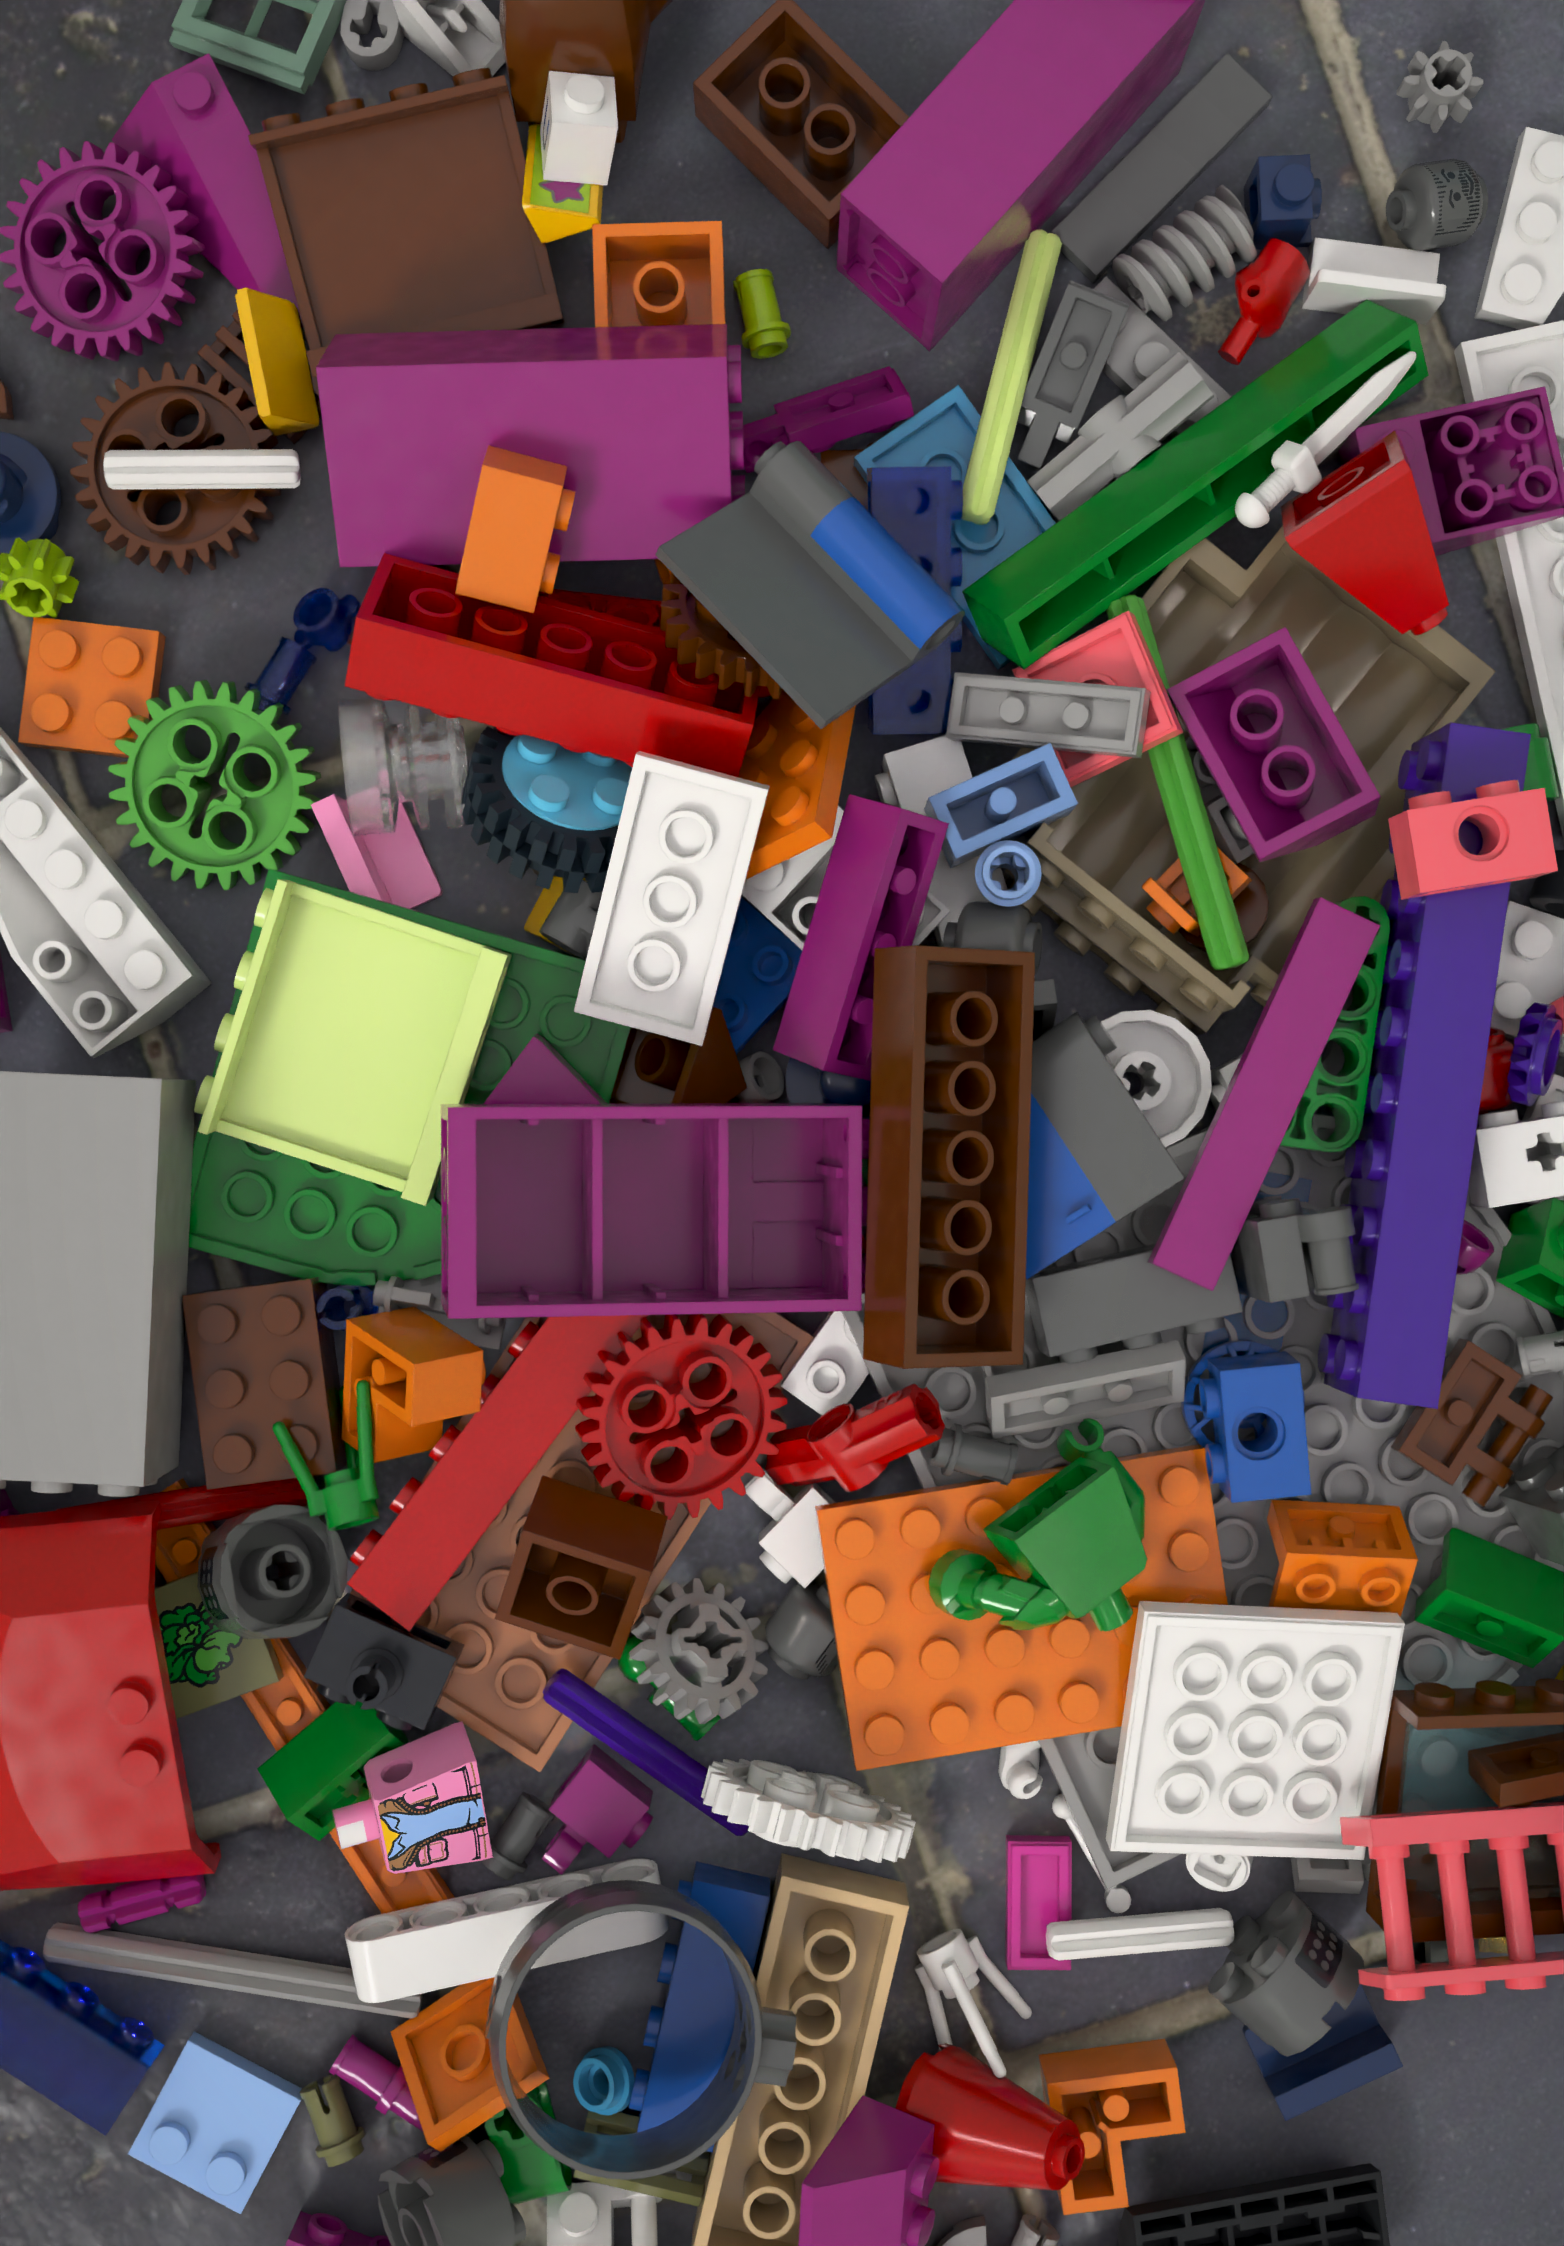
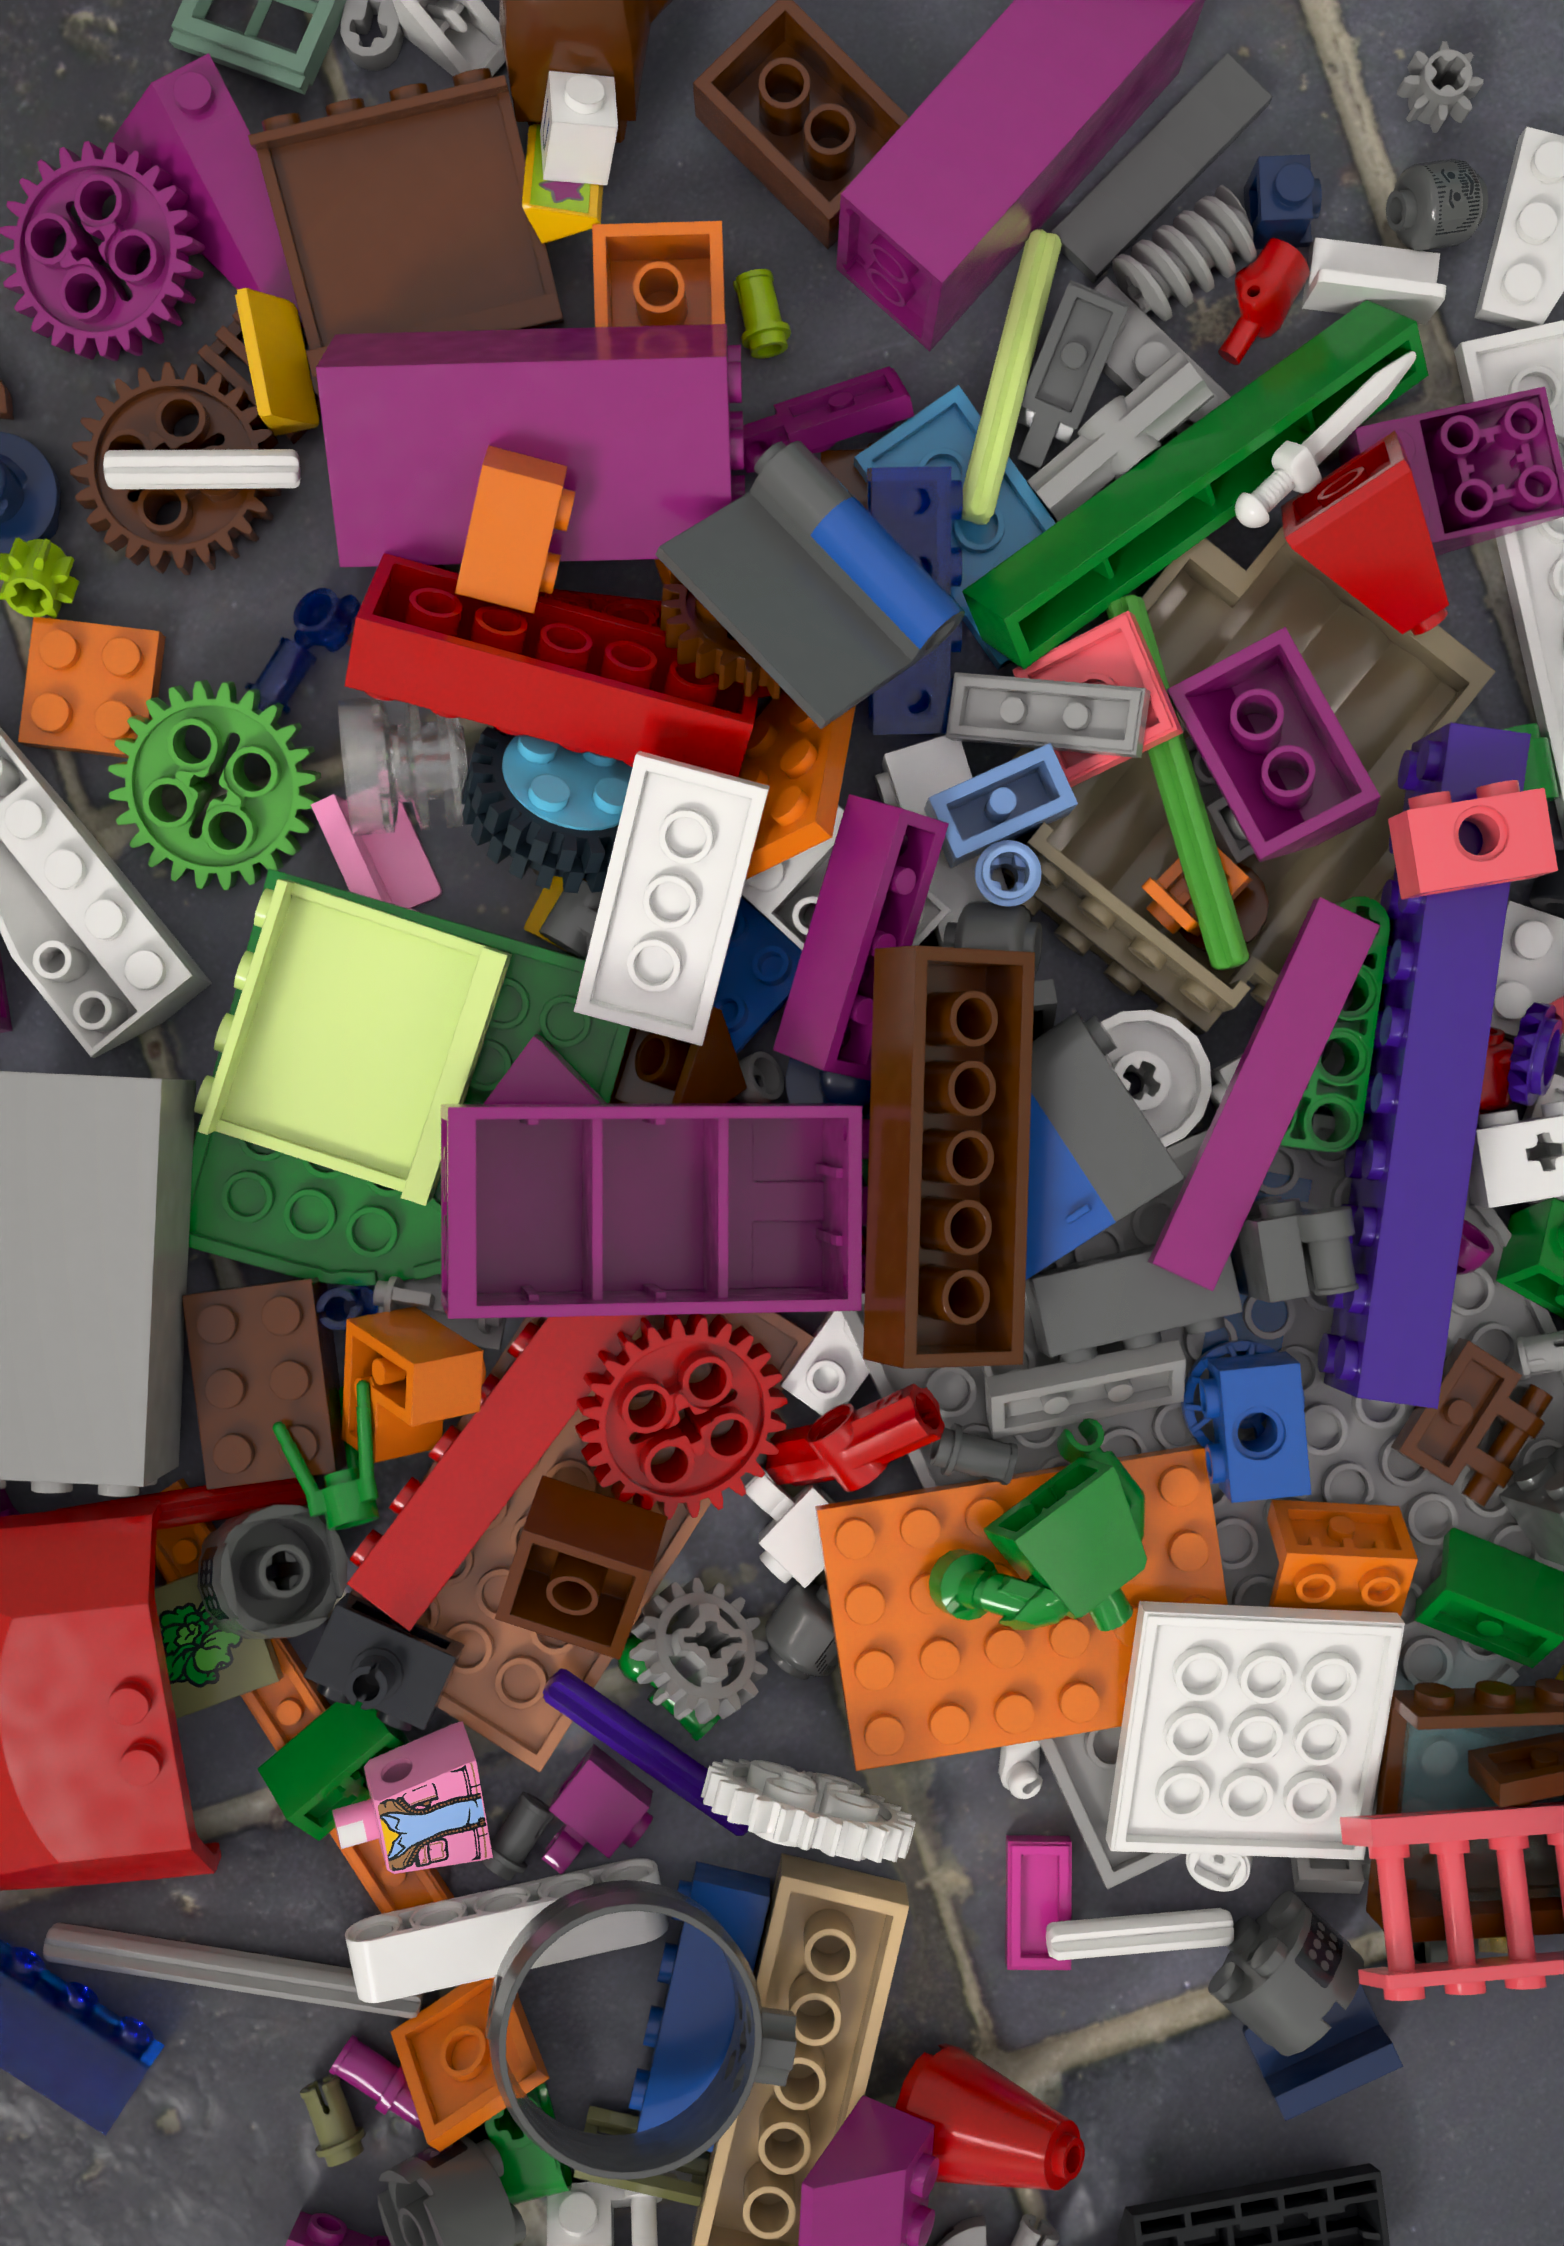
magenta axle [78,1875,206,1933] -> none
light blue plate [128,2031,302,2214] -> none
dark azure plate [573,2046,635,2115] -> none
white plant [914,1929,1032,2078] -> none
orange brick [1039,2039,1186,2215] -> none
white hinge [1052,1794,1131,1913] -> none

